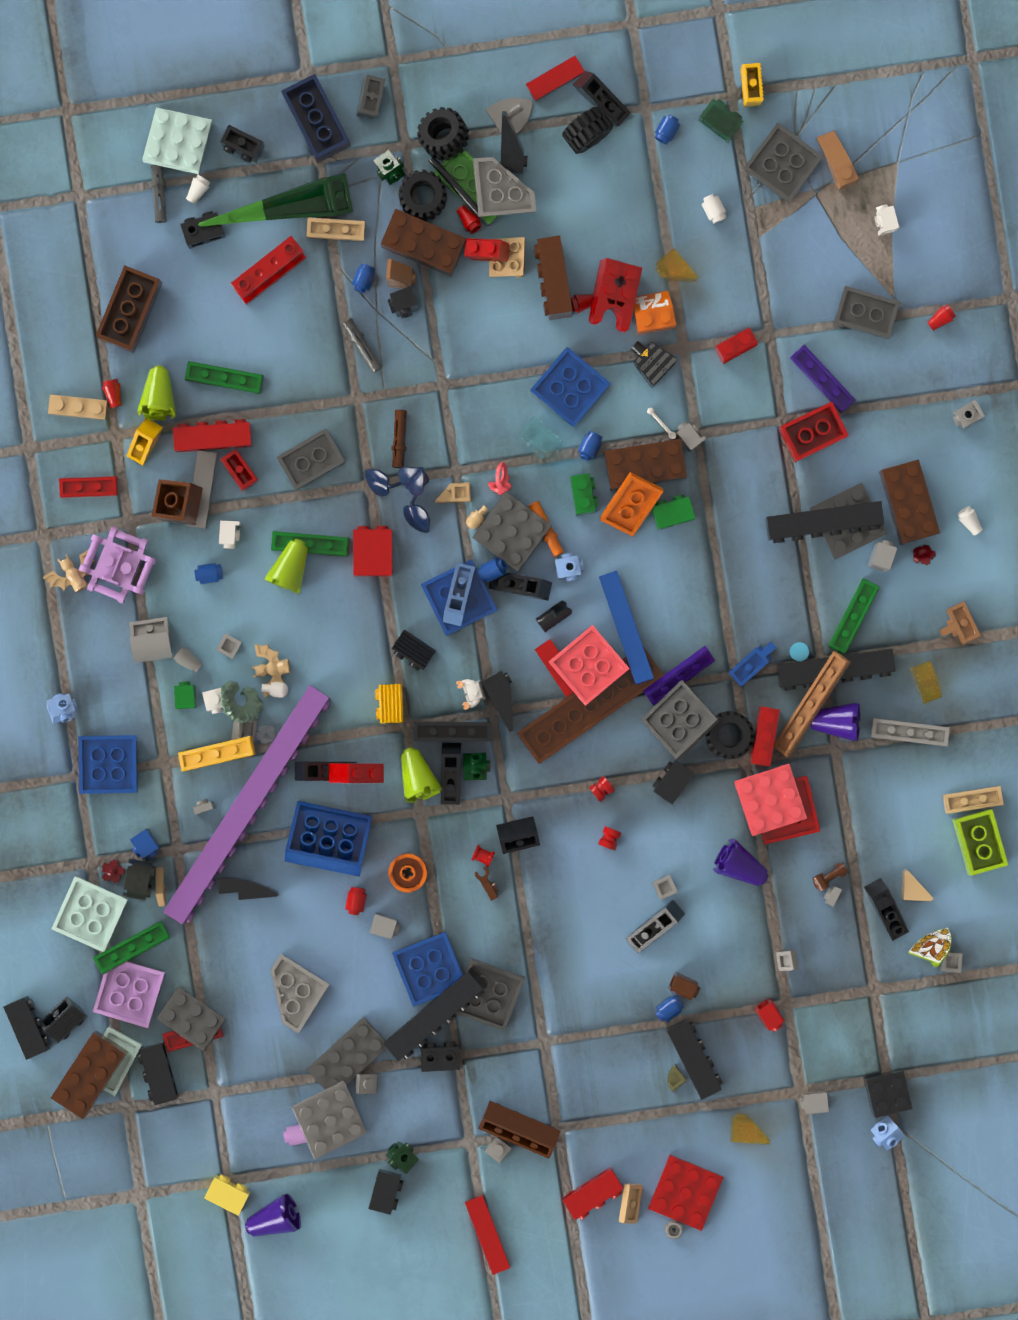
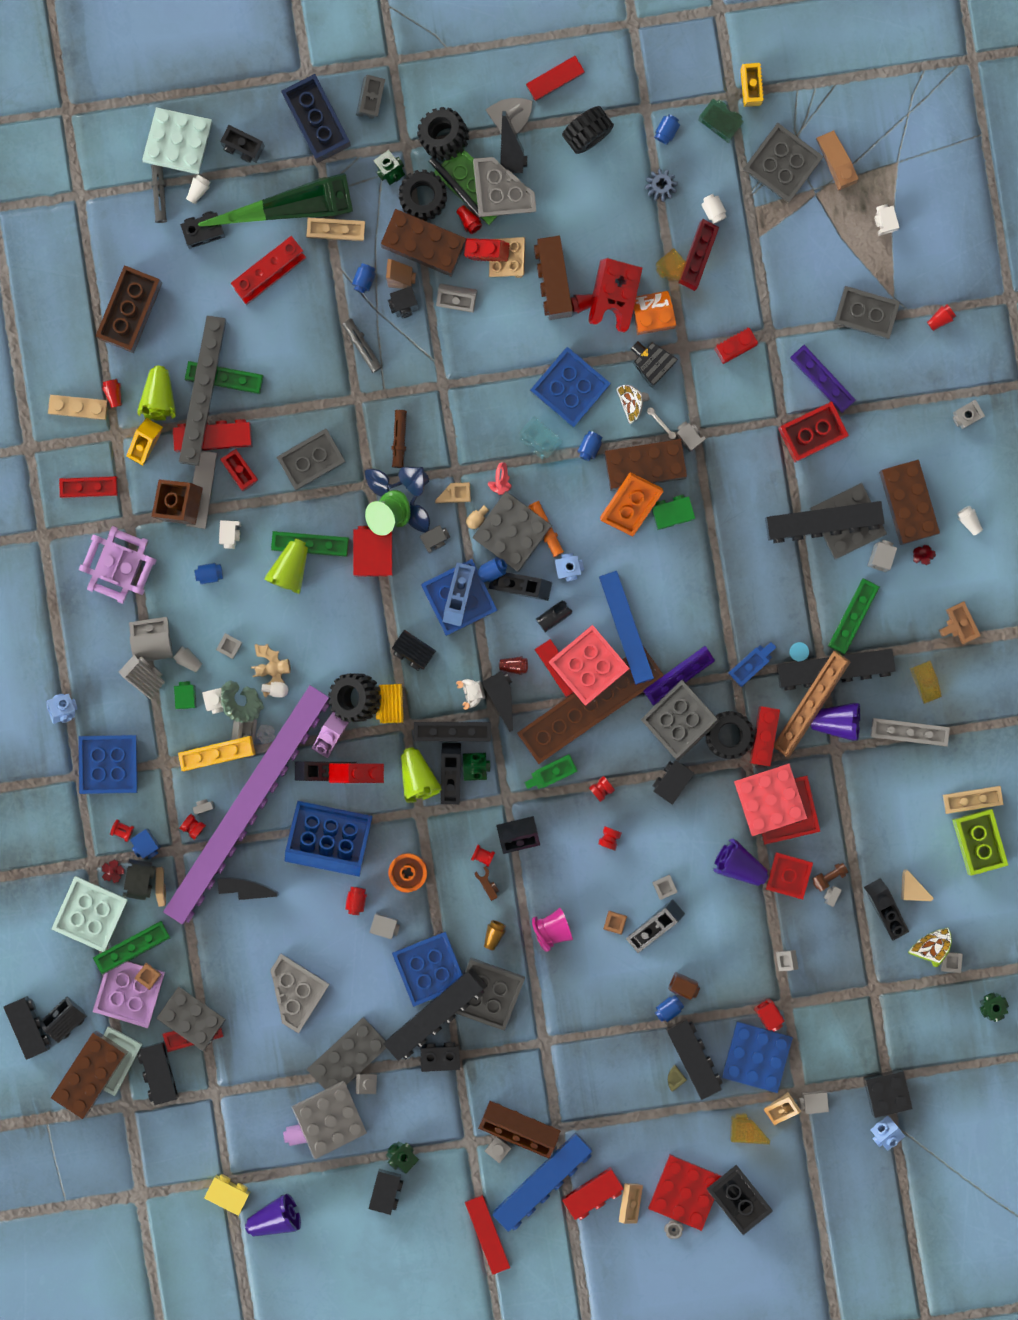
tan animal [43,550,94,593] -> none
green brick [570,473,598,516] -> none
black slope [573,71,631,126] -> none
none -> red bush [110,819,134,842]
none -> light grey brick [119,655,165,699]
none -> medium nougat tile [134,962,161,990]
none -> dark grey plate [179,315,226,466]
none -> red wheel [179,814,206,840]
none -> lavender slope [311,712,349,758]
none -> black tyre [328,673,381,722]
none -> hat [365,490,410,536]
none -> dark grey brick [420,525,450,554]
none -> light grey slope [436,284,477,312]
none -> pearl gold cone [484,920,506,950]
none -> blue brick [492,1132,592,1232]
none -> clear red cone [499,656,528,675]
none -> green hinge [524,754,578,789]
none -> dark pink hat [532,908,573,952]
none -> medium nougat tile [603,911,627,935]
none -> shield [616,384,650,424]
none -> sand blue gear [645,169,678,202]
none -> dark red plate [678,219,719,291]
none -> black slope [707,1165,773,1236]
none -> blue plate [722,1021,793,1093]
none -> tan slope [764,1092,801,1125]
none -> red plate [766,852,813,900]
none -> dark green brick [979,992,1009,1022]

